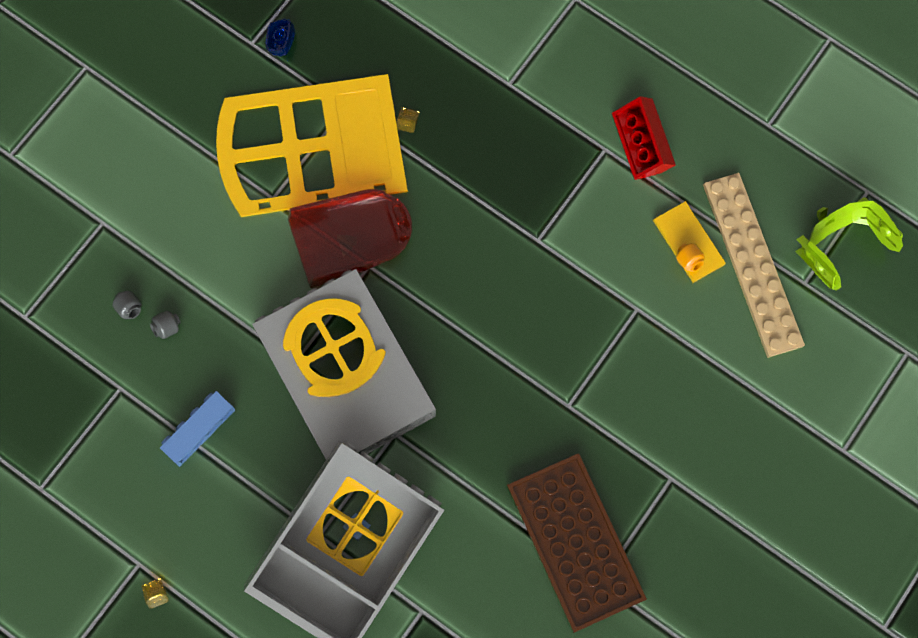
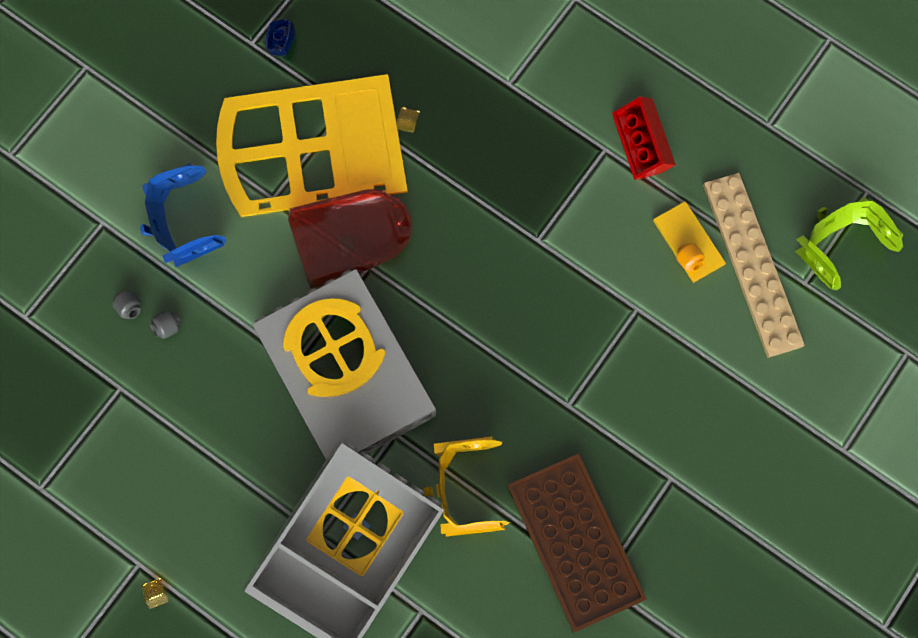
medium blue brick [160,391,235,467] -> none
none -> blue animal [140,163,227,267]
none -> yellow animal [423,437,511,537]

